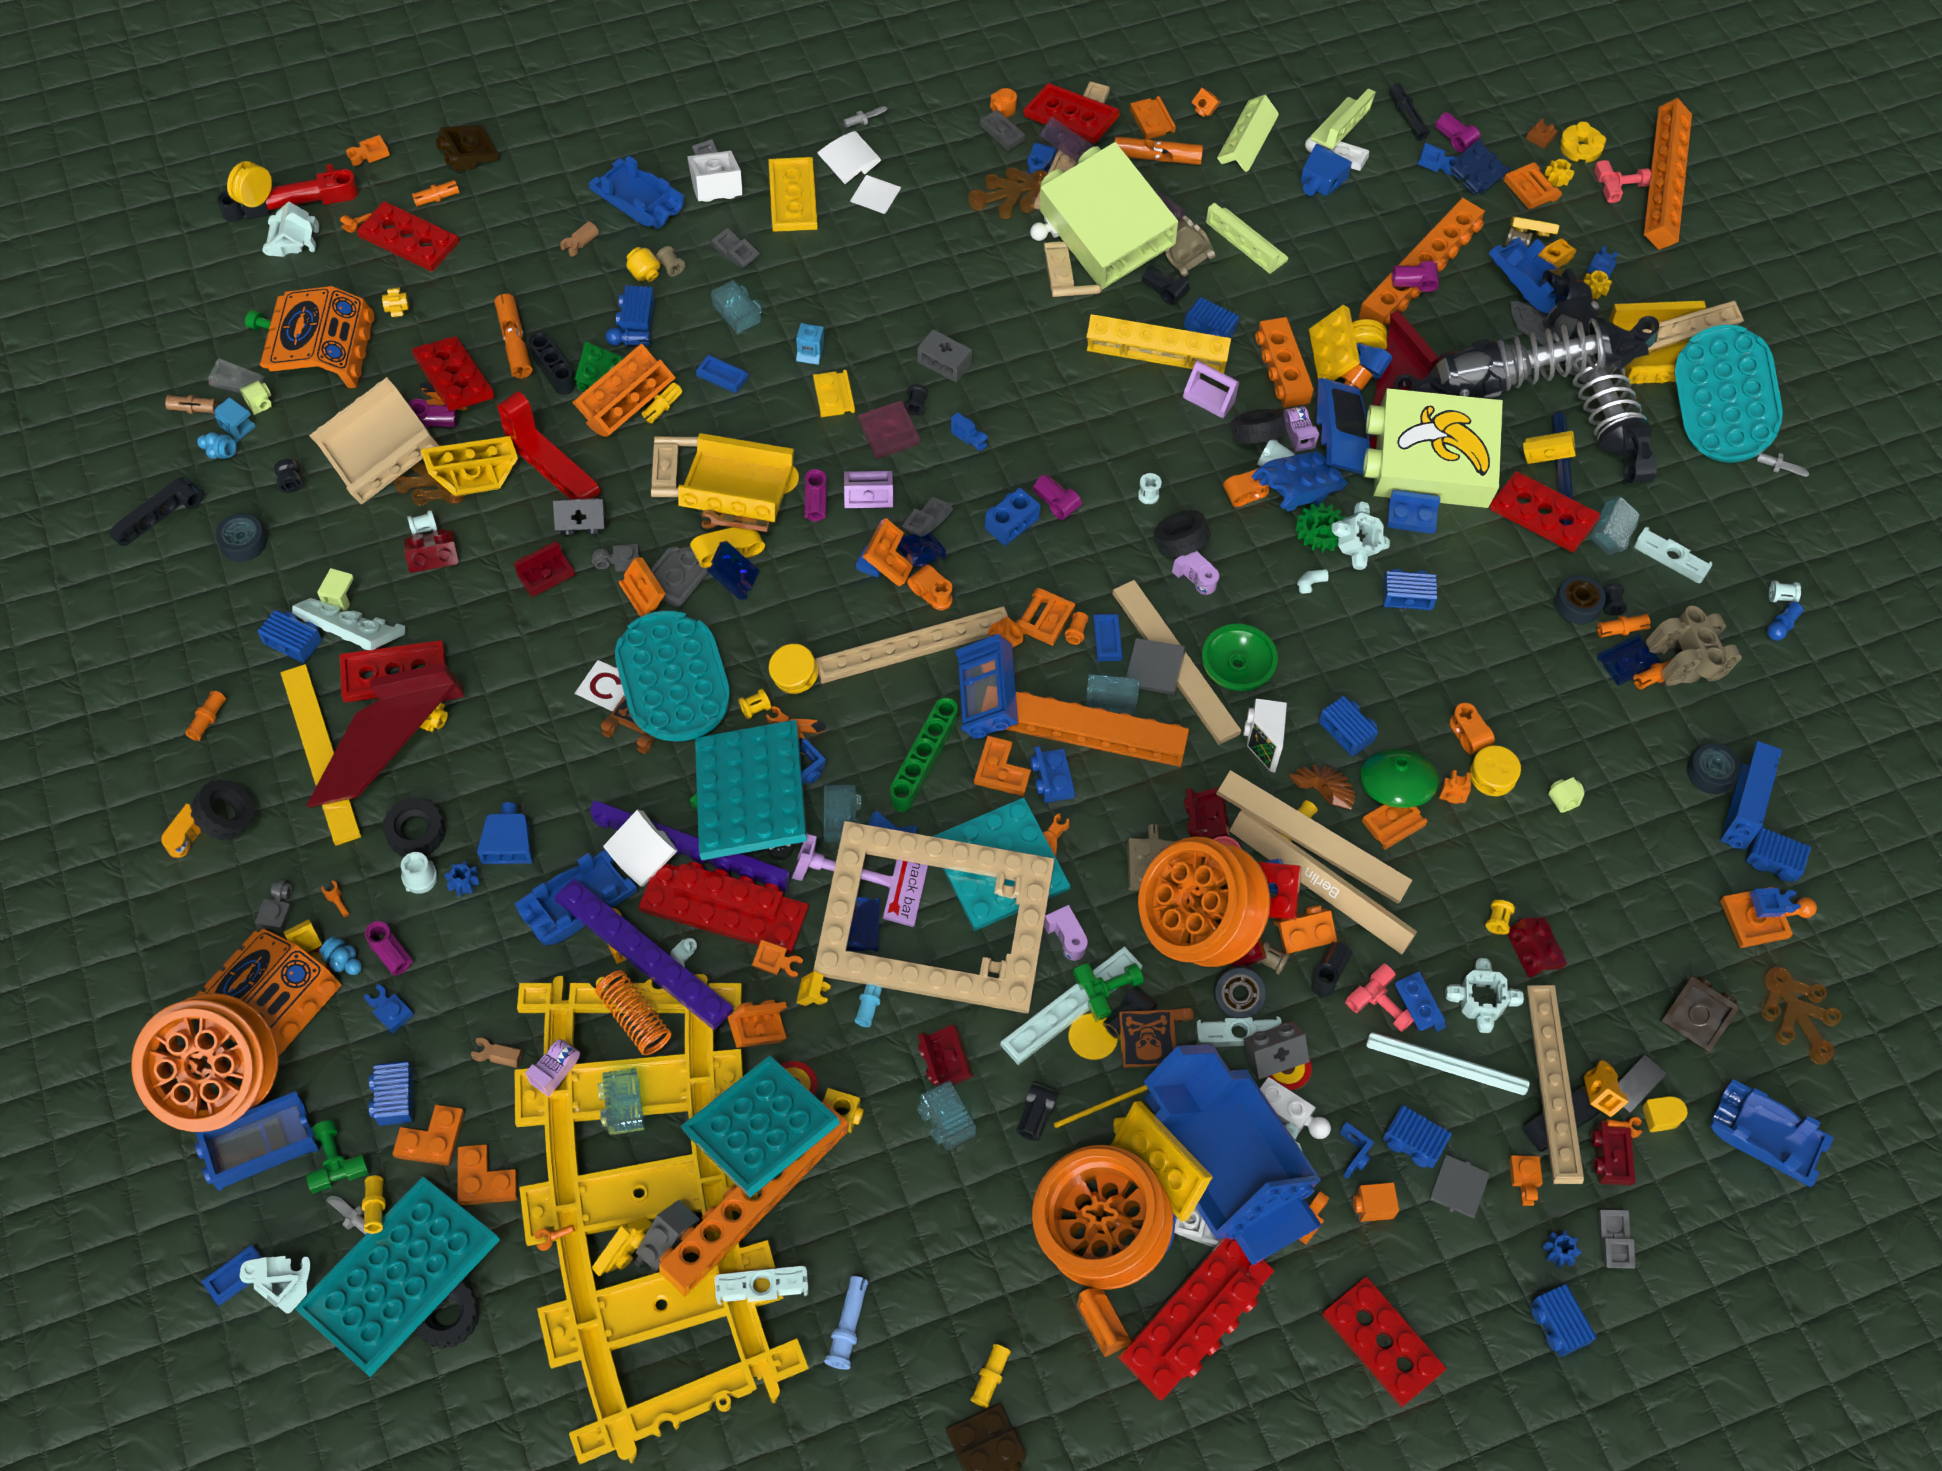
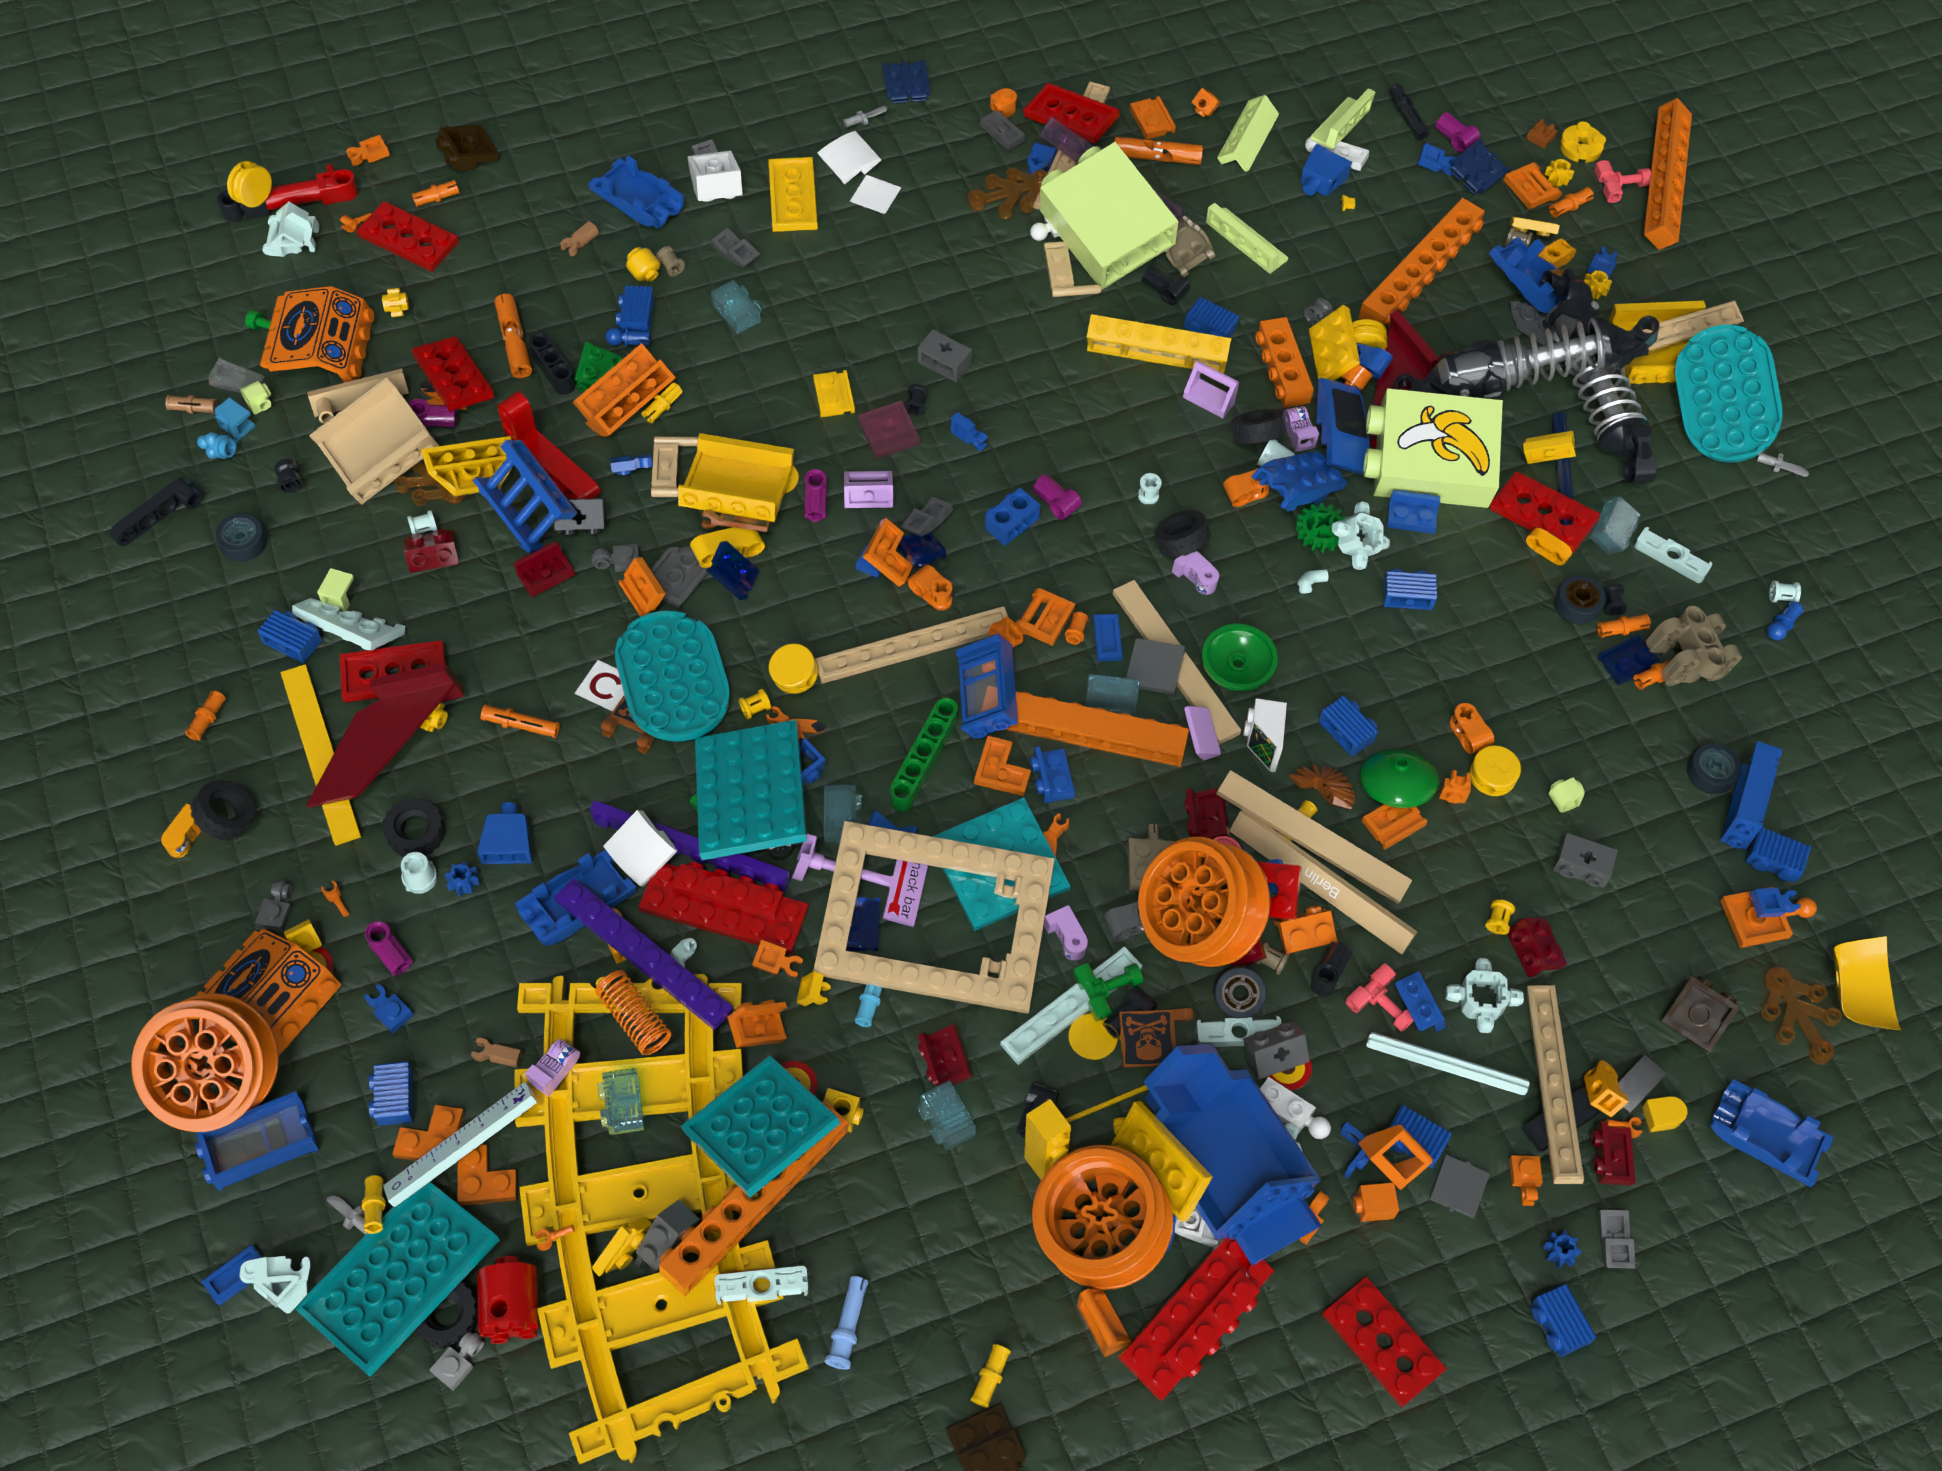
green bar [305,1120,369,1194] -> none
dark azure piece [319,936,362,975] -> none
blue tile [696,355,749,394] -> none
dark azure window [796,323,824,365] -> none
magenta piece [1391,261,1439,292] -> none
none -> tan piece [307,369,409,424]
none -> light aqua tile [383,1082,537,1207]
none -> light grey plate [429,1331,484,1391]
none -> blue fence [473,440,577,553]
none -> red cylinder [477,1256,539,1344]
none -> orange pin [481,704,560,738]
none -> plate [610,454,653,475]
none -> dark blue plate [882,60,930,103]
none -> yellow brick [1024,1099,1071,1180]
none -> dark grey piece [1104,901,1145,942]
none -> lavender slope [1184,706,1221,761]
none -> dark grey wheel [1304,298,1333,326]
none -> yellow piece [1341,195,1355,211]
none -> orange tile [1358,1125,1433,1190]
none -> light orange beam [1526,528,1572,565]
none -> orange pin [1549,187,1594,218]
none -> dark grey brick [1553,833,1618,888]
none -> yellow piece [1834,936,1902,1031]

